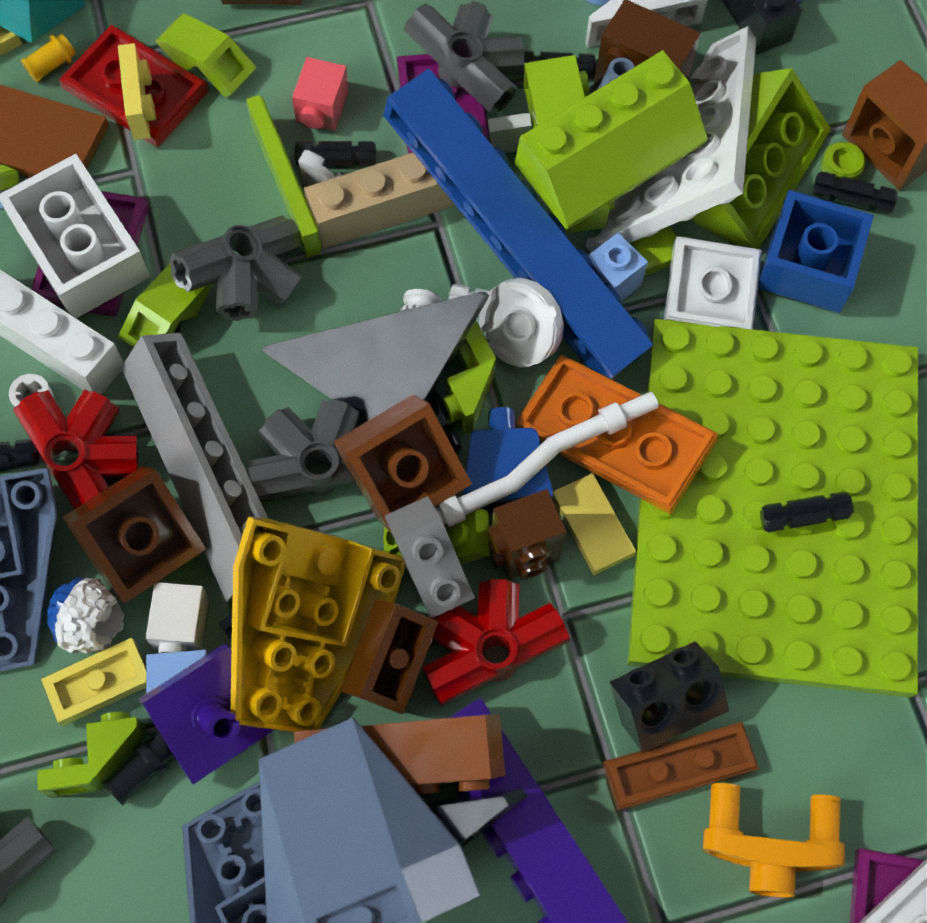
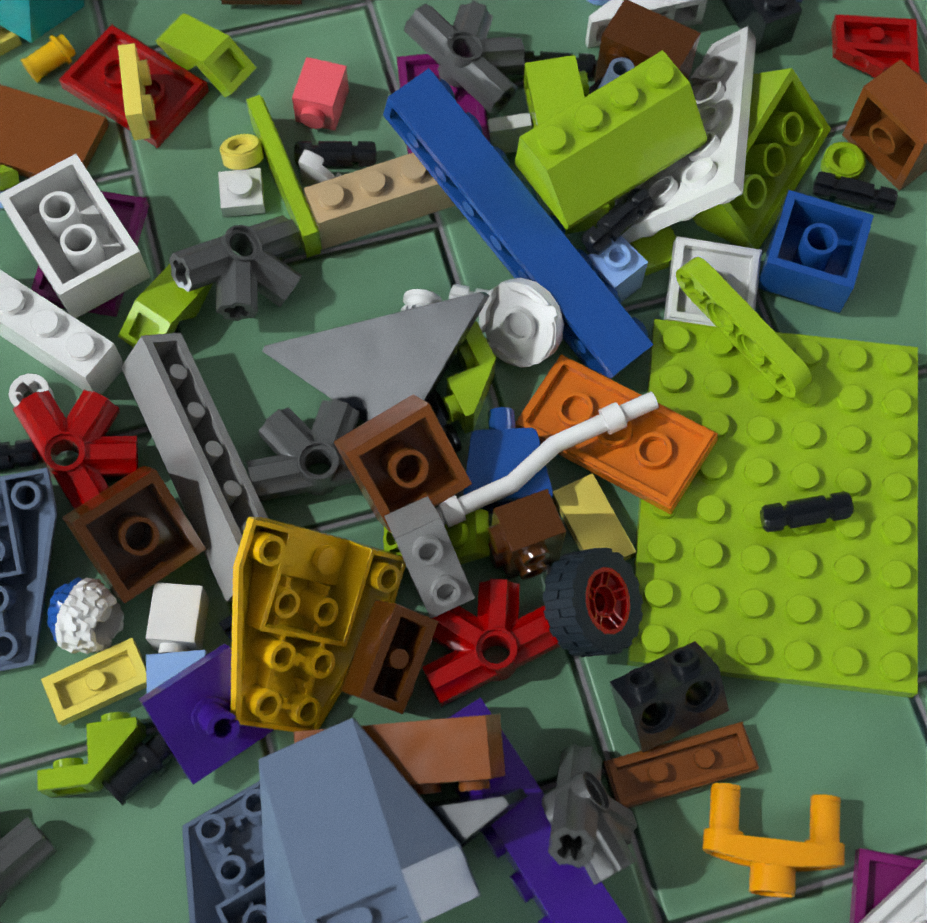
none -> white plate [218,168,265,217]
none -> light yellow tile [220,134,264,170]
none -> dark grey piece [542,743,637,885]
none -> black wheel [543,547,643,657]
none -> black axle [581,188,654,255]
none -> lime beam [676,257,812,398]
none -> red wing [832,14,920,78]

